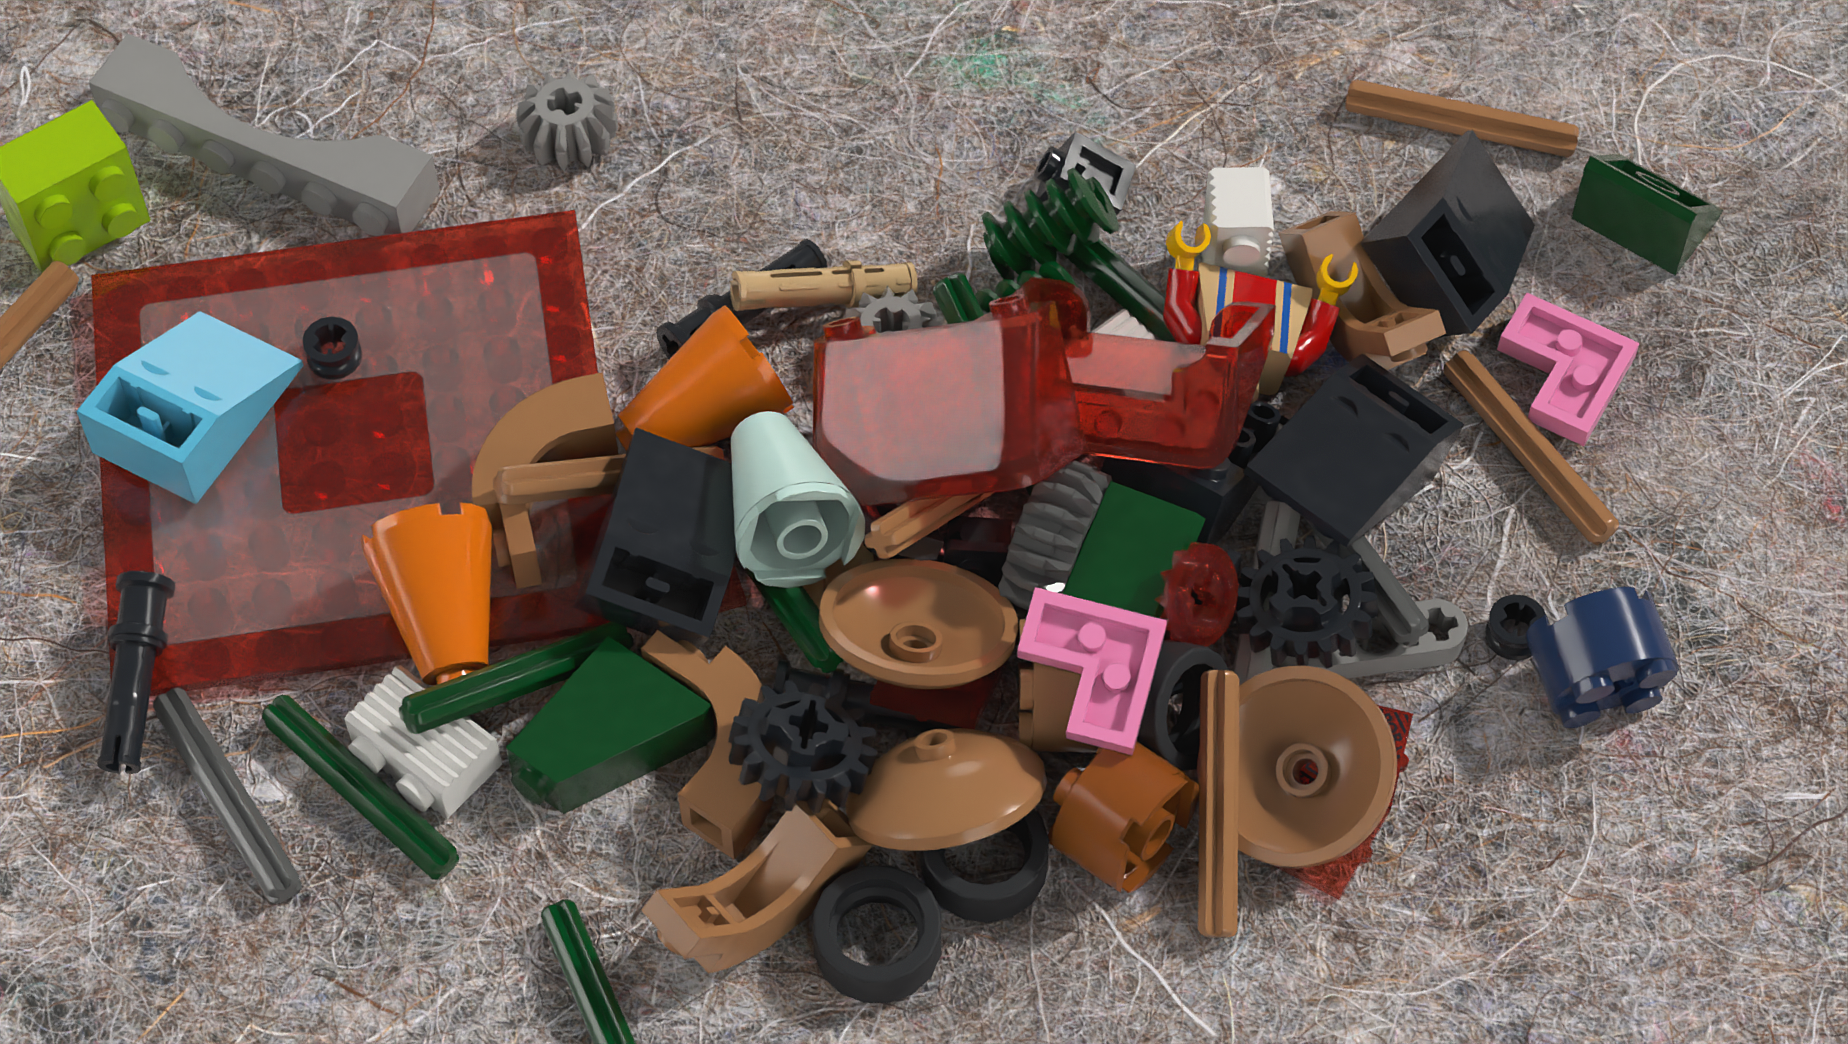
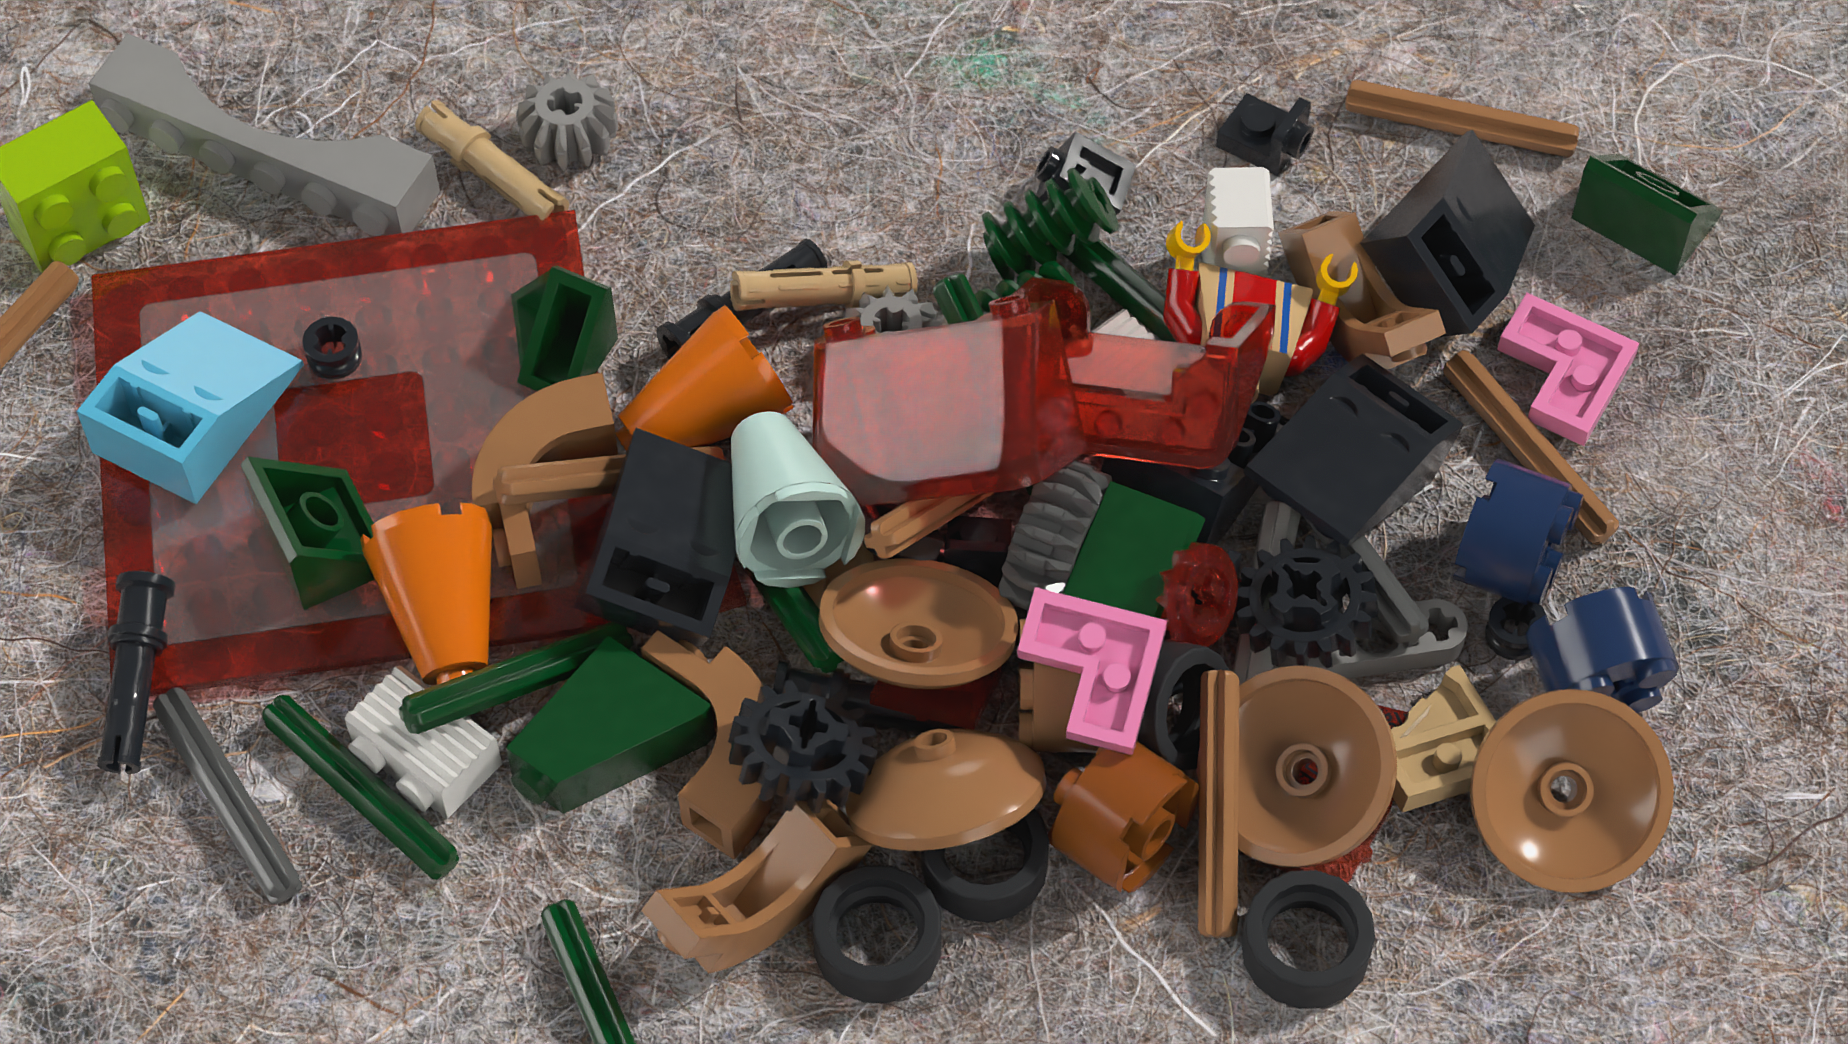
none -> dark green slope [241,456,375,610]
none -> tan pin [415,100,569,231]
none -> dark green slope [511,265,618,391]
none -> black bracket [1216,93,1314,177]
none -> black tyre [1241,870,1375,1009]
none -> tan wing [1391,665,1497,813]
none -> dark blue brick [1453,458,1584,606]
none -> medium nougat dish [1470,689,1674,893]

